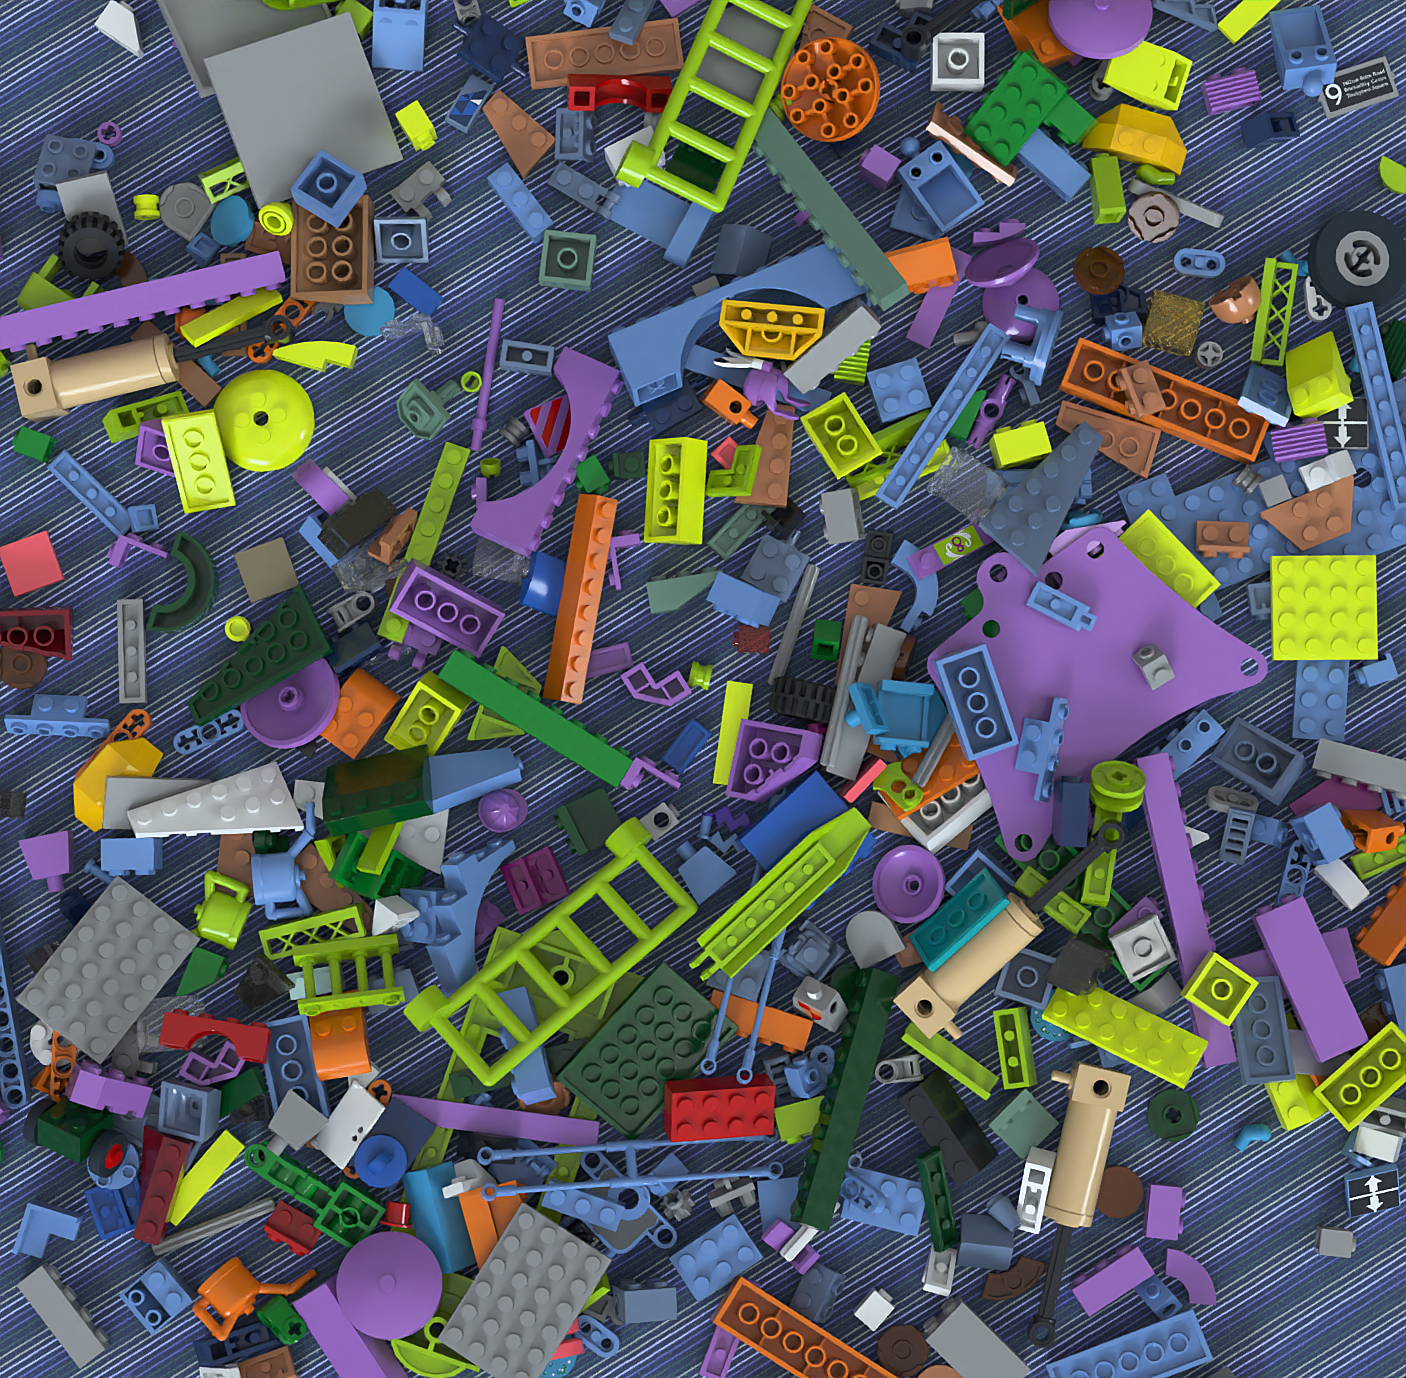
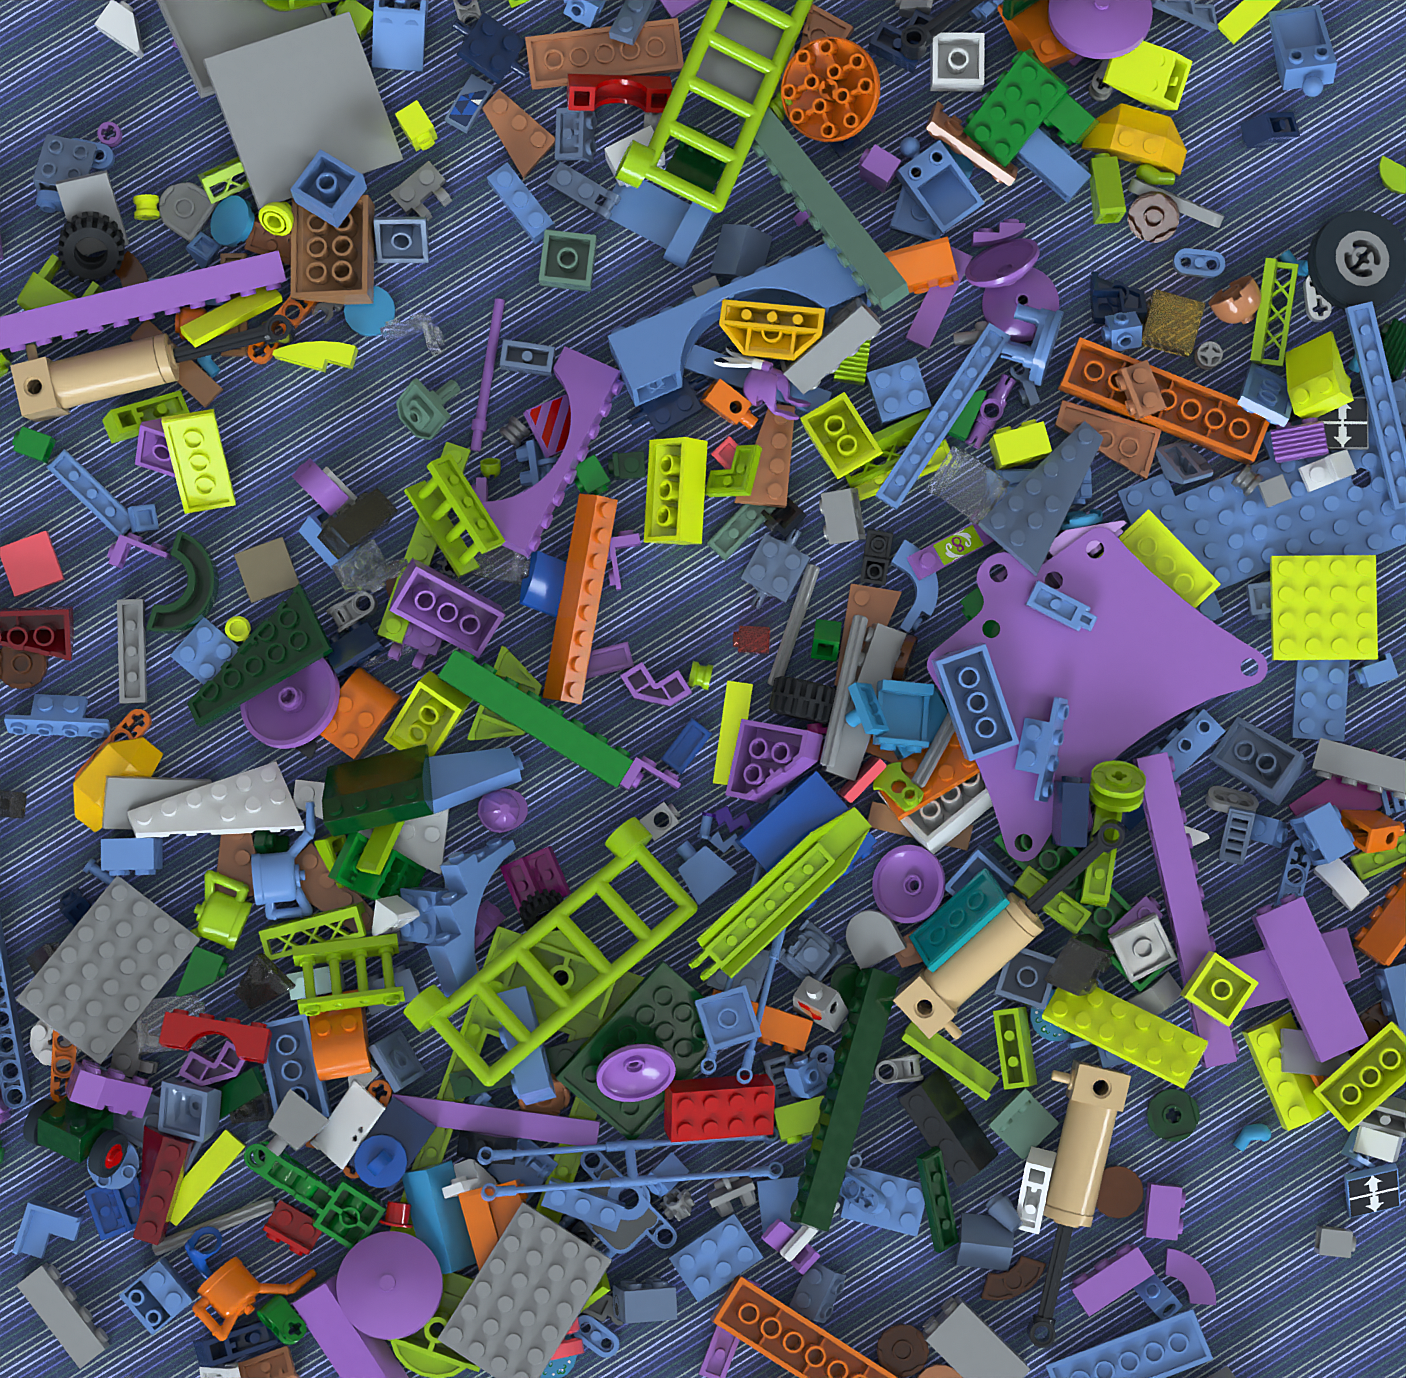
medium lavender torso [19,830,74,893] -> none
orange slope [31,1065,70,1096] -> none
medium blue beam [173,709,245,755] -> none
neon yellow brick [213,369,315,472] -> none
nougat bracket [368,507,417,565] -> none
blue tile [388,267,445,320] -> none
lime hinge [460,371,482,392] -> none
dark green bracket [554,788,622,856] -> none
sand green slope [646,567,723,615] -> none
medium blue brick [706,571,781,628] -> none
white brick [853,1287,895,1331] -> none
white slope [922,1243,957,1297] -> none
reddish brown tile [1073,246,1125,295] -> none
light grey bracket [1132,643,1175,690] -> none
nougat bracket [1195,521,1251,559] -> none
medium lavender brick [1201,67,1262,116] -> none
sand blue plate [1233,975,1296,1085] -> none
nougat wing [1259,475,1354,552] -> none
piece [1317,56,1399,120] -> none
none -> medium blue plate [170,617,239,685]
none -> blue piece [185,1226,223,1279]
none -> sand blue tile [368,1029,426,1093]
none -> lime fence [404,454,505,578]
none -> black tyre [519,889,570,931]
none -> medium lavender dish [596,1044,676,1102]
none -> medium blue tile [694,985,762,1053]
none -> sand blue slope [1155,440,1213,484]

